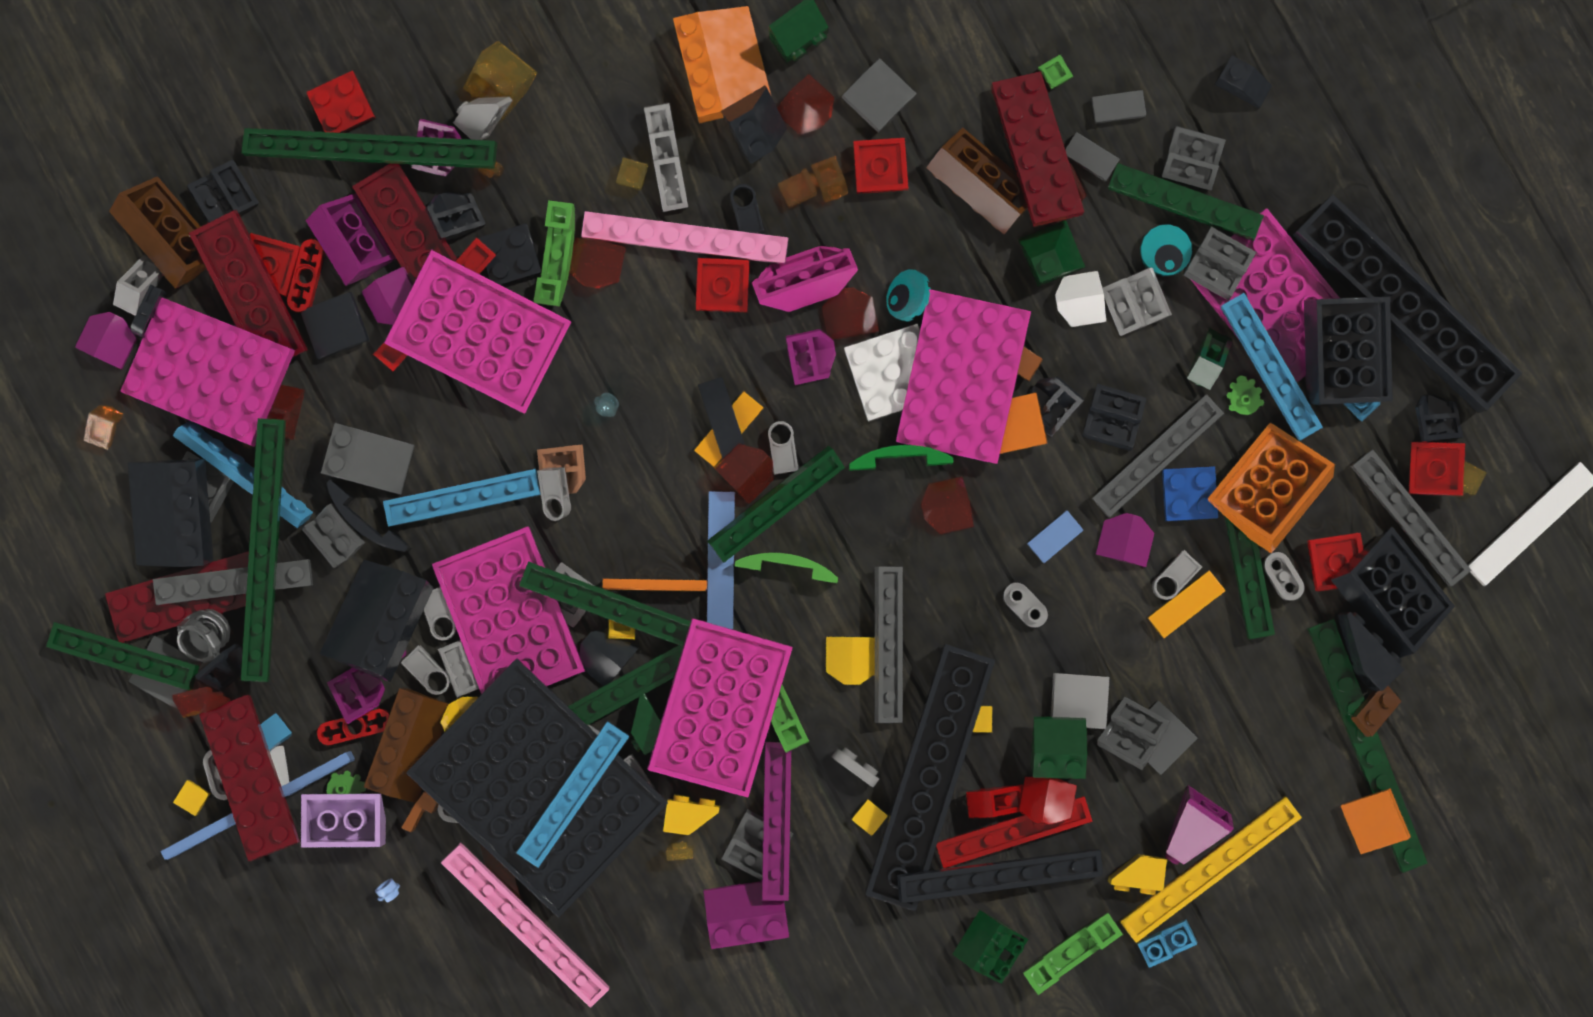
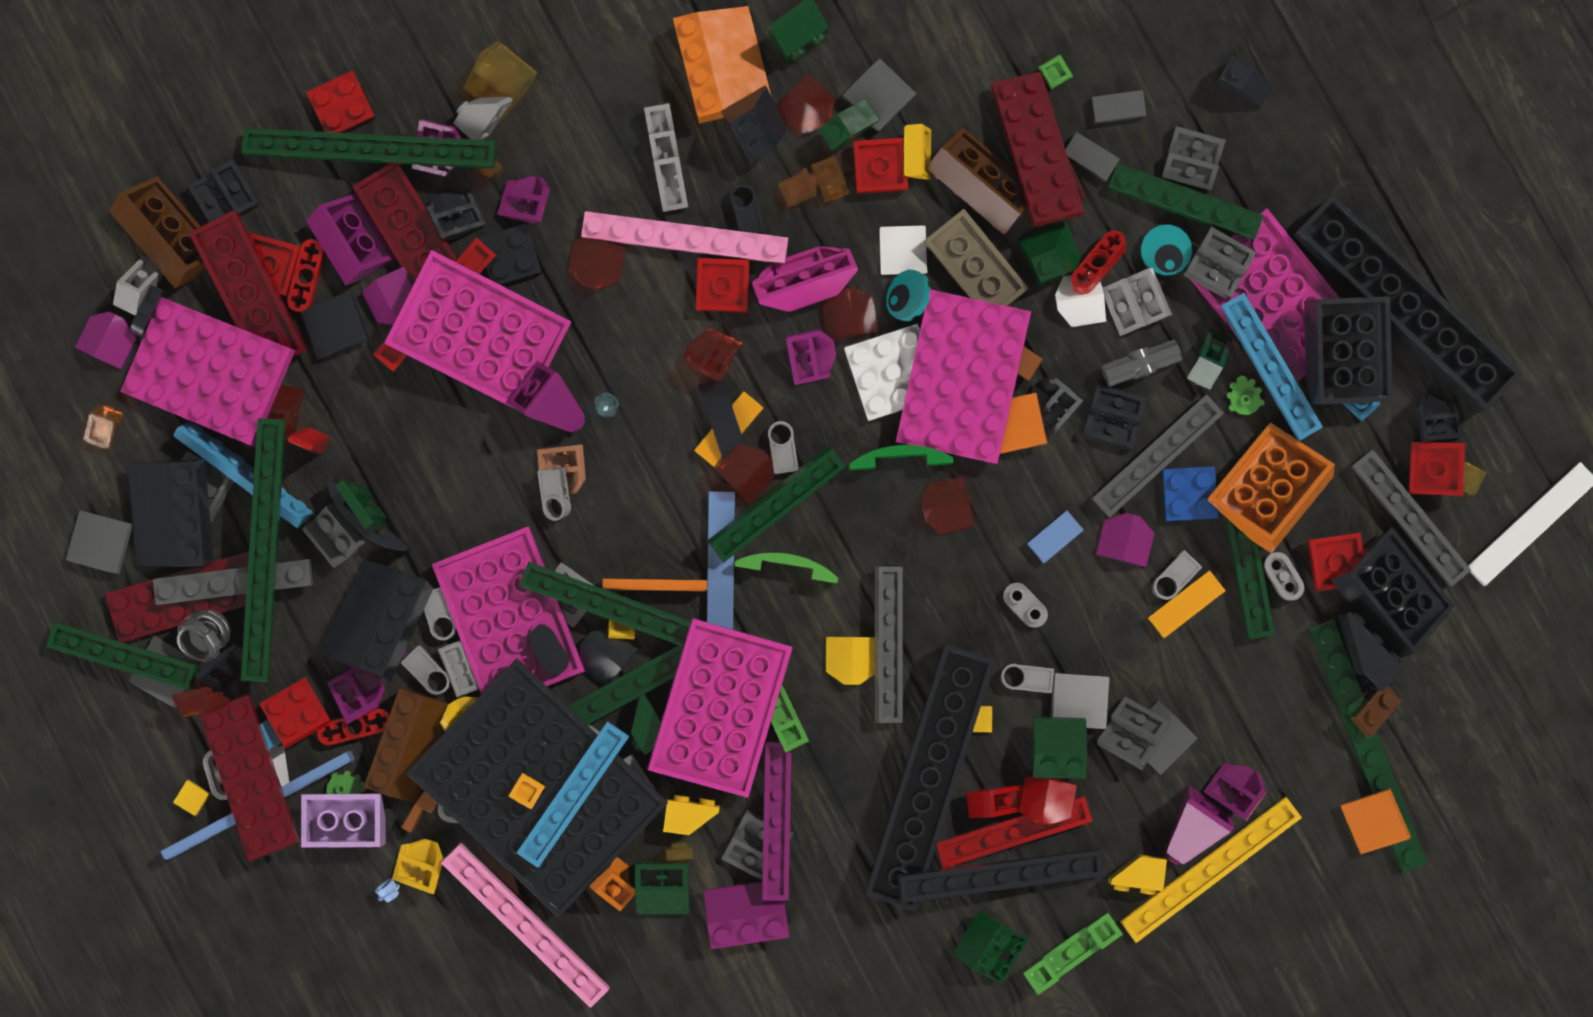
dark grey slope [321,423,415,495] -> none
dark azure plate [383,469,541,527] -> none
bright green slope [534,200,575,307] -> none
clear yellow plate [616,158,648,191] -> none
light grey plate [831,747,879,787] -> none
yellow tile [852,799,888,836] -> none
dark azure slope [1138,919,1198,968] -> none
none -> dark grey slope [66,510,133,574]
none -> red plate [259,677,332,749]
none -> red slope [288,427,329,454]
none -> dark green plate [335,479,387,532]
none -> yellow slope [392,839,443,894]
none -> magenta slope [497,176,550,224]
none -> magenta slope [506,361,585,433]
none -> light orange plate [509,773,545,809]
none -> black tile [529,626,569,674]
none -> orange slope [589,857,635,911]
none -> dark green slope [635,861,689,914]
none -> clear red slope [684,328,742,382]
none -> dark green slope [818,99,881,150]
none -> white sticker [880,226,927,275]
none -> yellow slope [904,124,931,180]
none -> dark tan plate [923,209,1029,306]
none -> light grey piece [1000,664,1054,693]
none -> red beam [1071,230,1126,294]
none -> dark grey piece [1101,340,1182,387]
none -> magenta slope [1204,763,1267,821]

